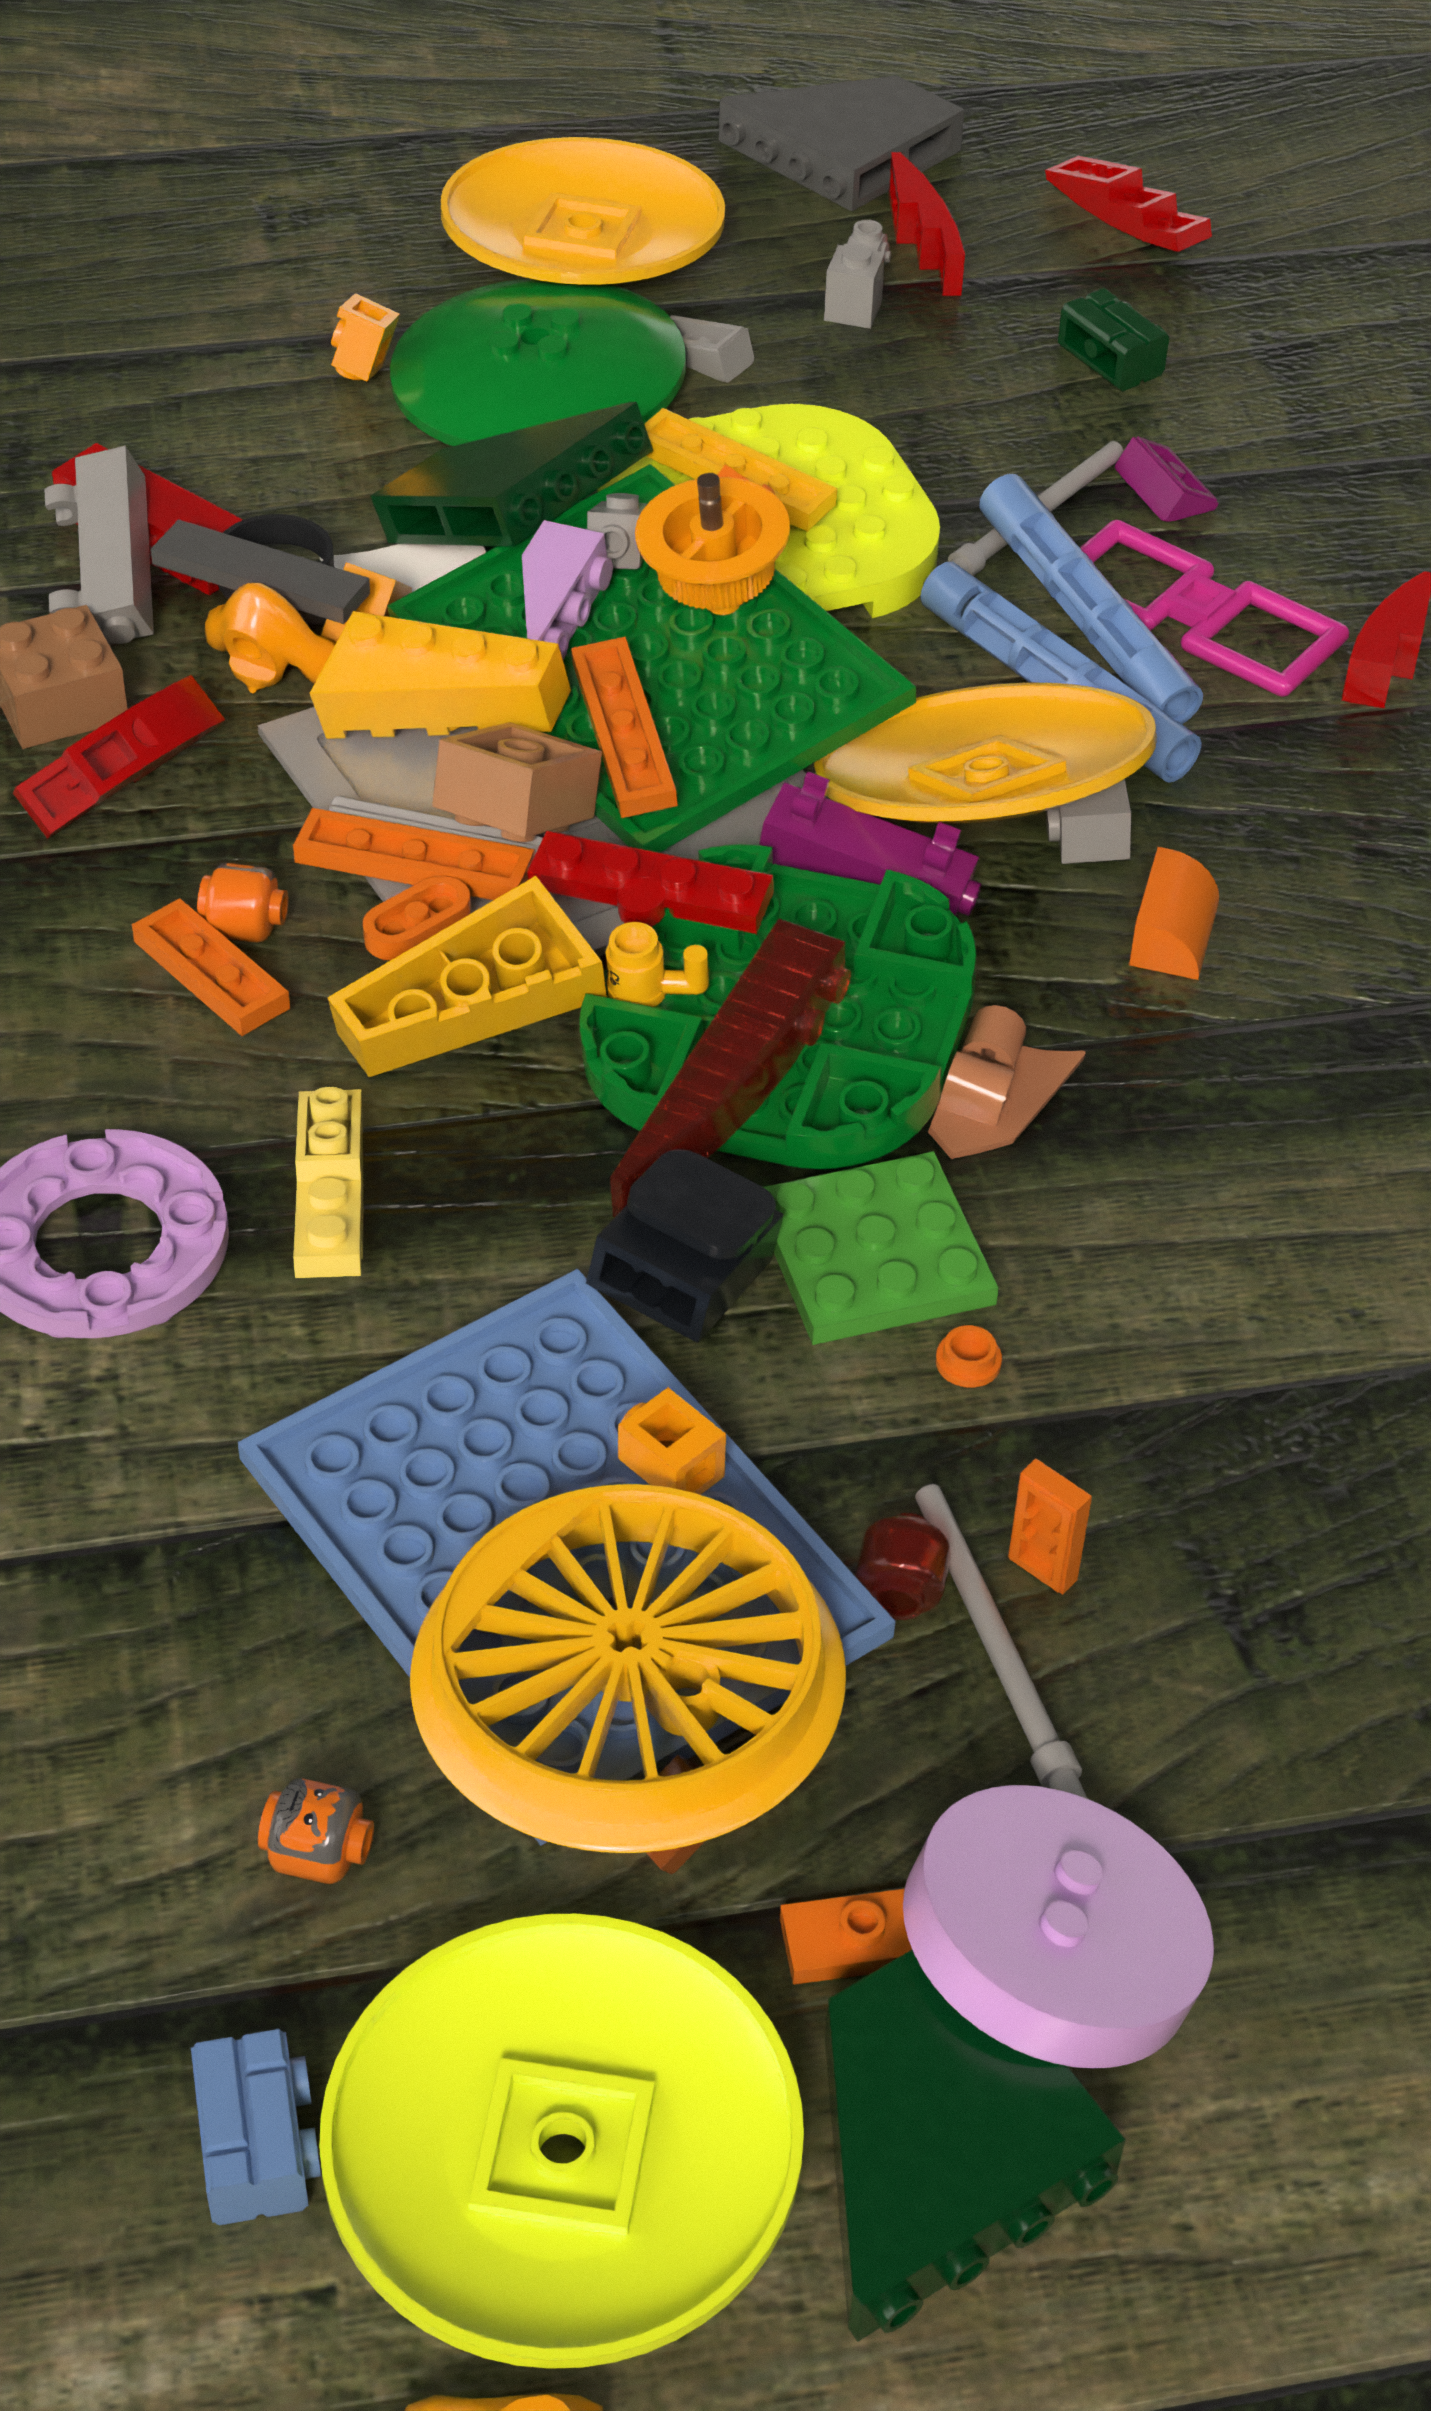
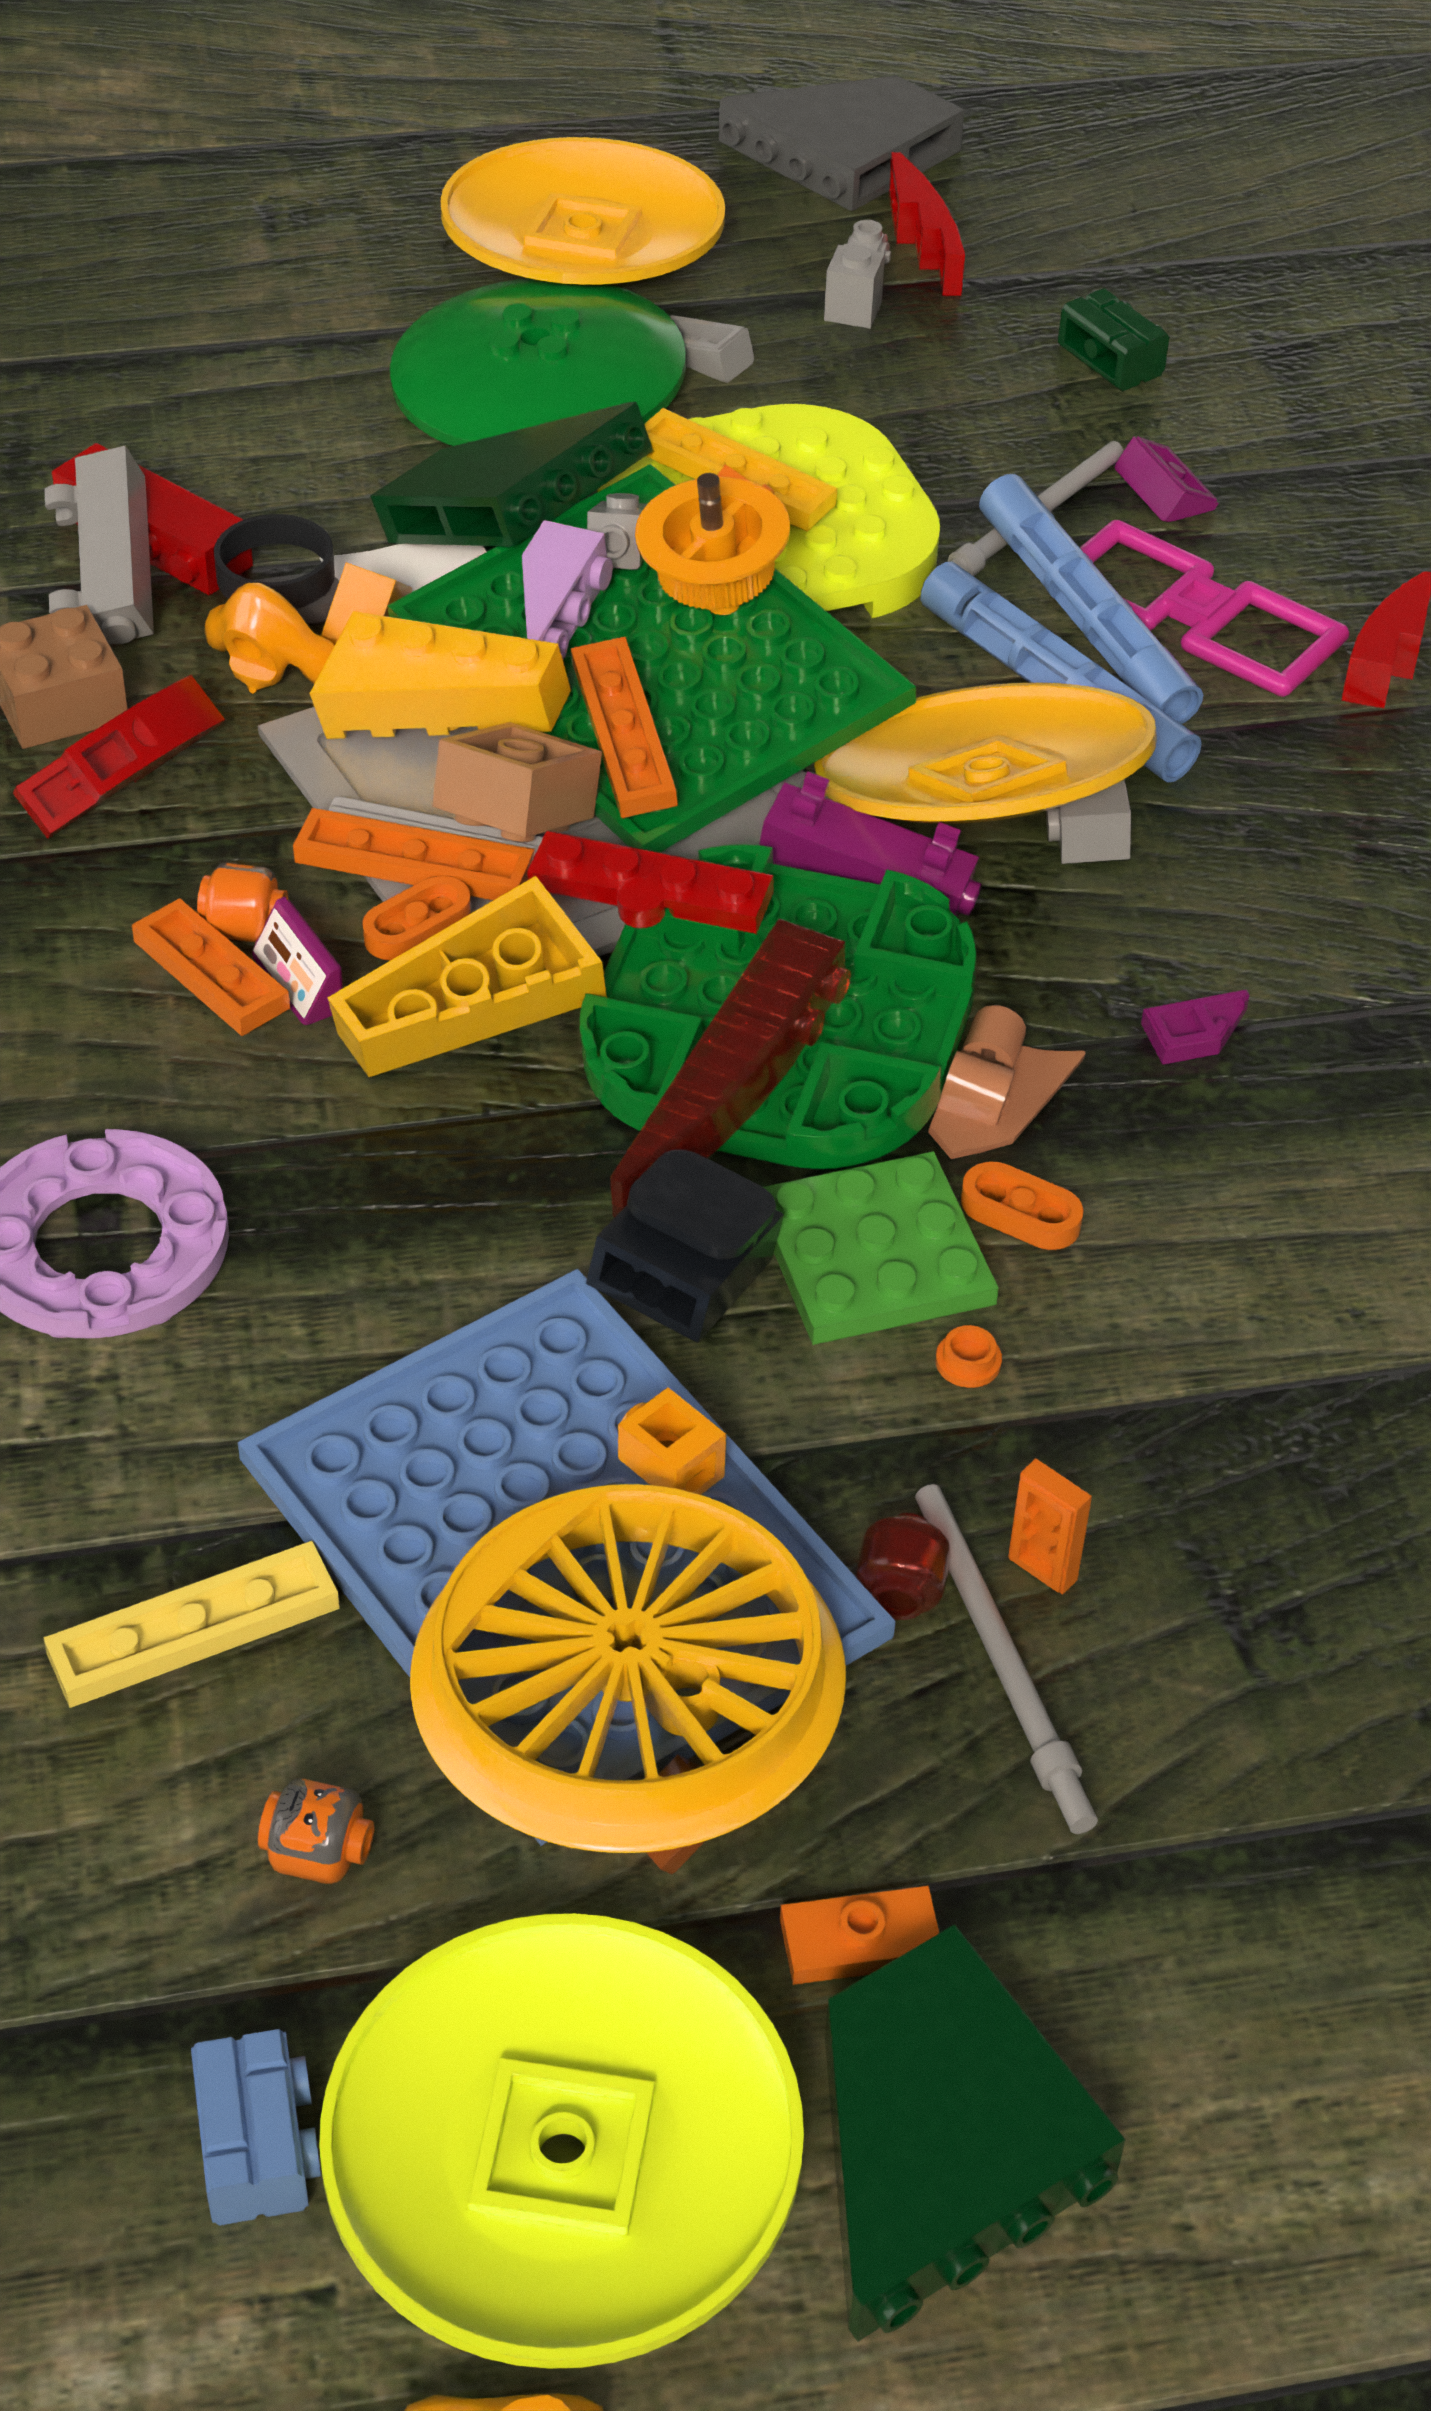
dark grey tile [151,519,370,624] -> none
light yellow slope [293,1087,363,1278] -> none
light orange brick [331,293,400,382] -> none
yellow piece [605,922,709,1007] -> none
lavender brick [903,1785,1214,2069] -> none
red slope [1045,156,1212,252] -> none
orange brick [1129,847,1219,980] -> none
none -> light yellow plate [43,1541,340,1708]
none -> slope [252,897,343,1025]
none -> orange plate [961,1162,1083,1250]
none -> magenta tile [1141,989,1250,1065]

